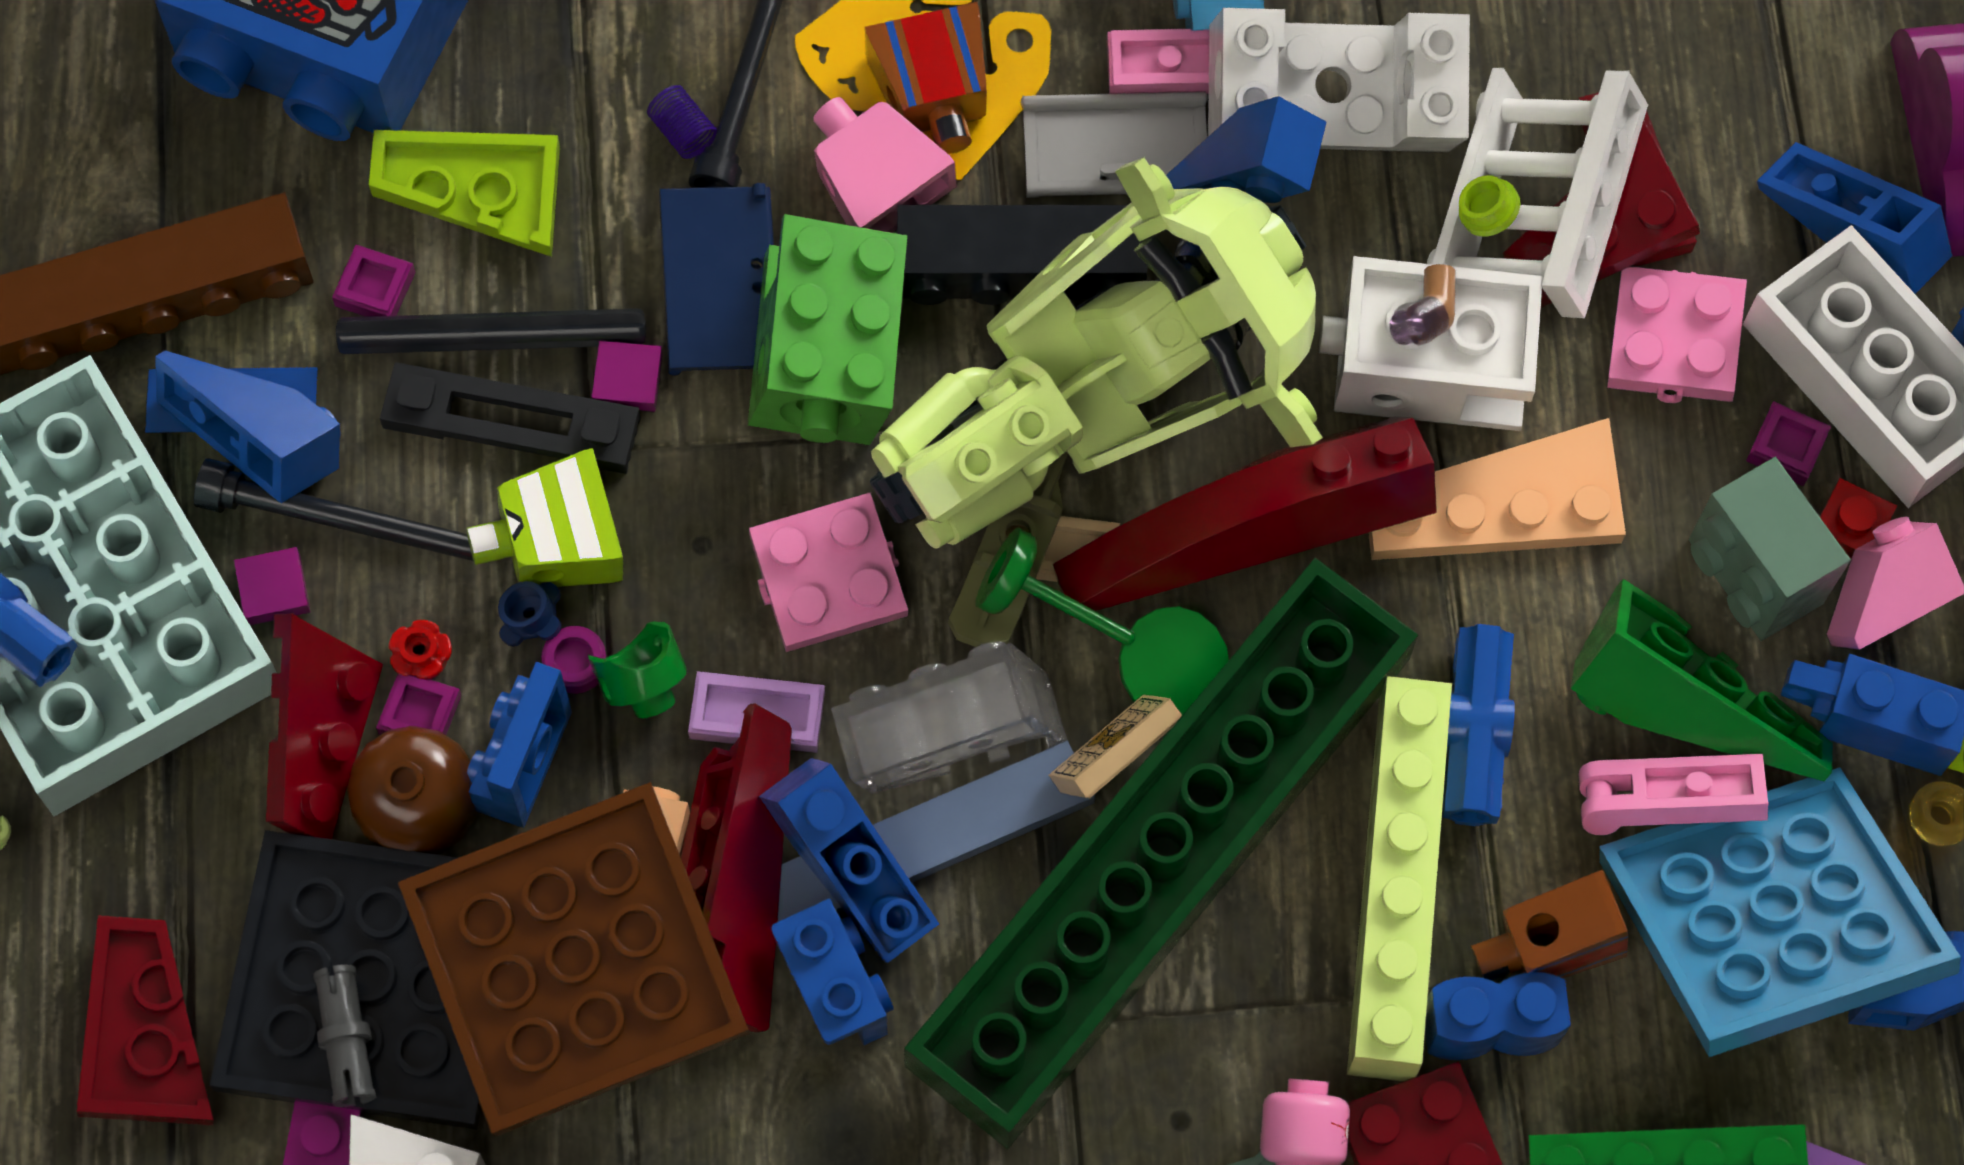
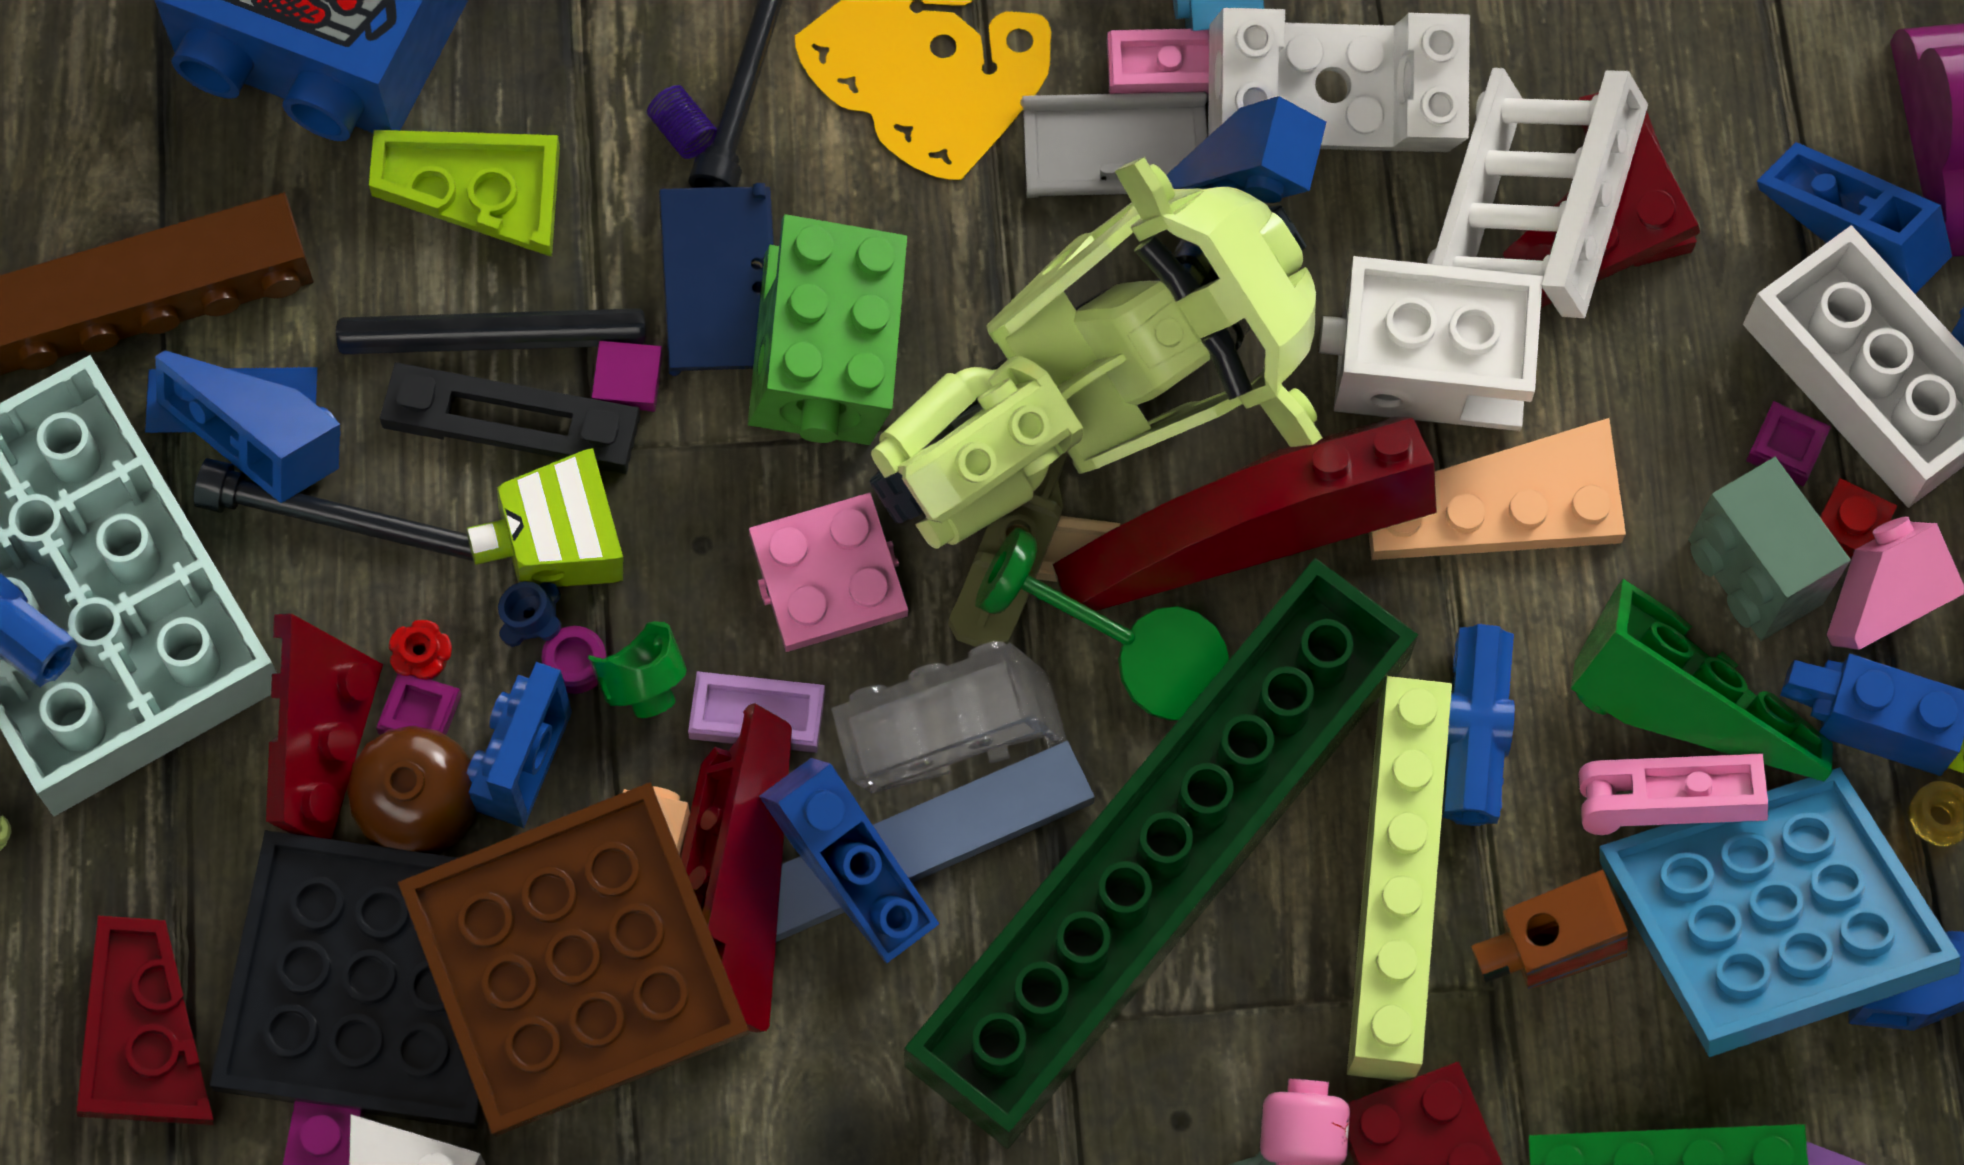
magenta tile [234,547,311,625] -> none
dark grey pin [313,965,376,1107] -> none
magenta tile [332,245,416,317] -> none
blue bracket [772,898,894,1045] -> none
bright pink torso [813,97,957,233] -> none
torso [865,2,987,154] -> none
black brick [897,205,1147,305] -> none
tan tile [1048,695,1182,798] -> none
arm [1389,264,1456,346] -> none
blue brick [1425,972,1571,1060] -> none
lime plate [1459,175,1520,237] -> none
bright pink plate [1607,267,1747,403] -> none

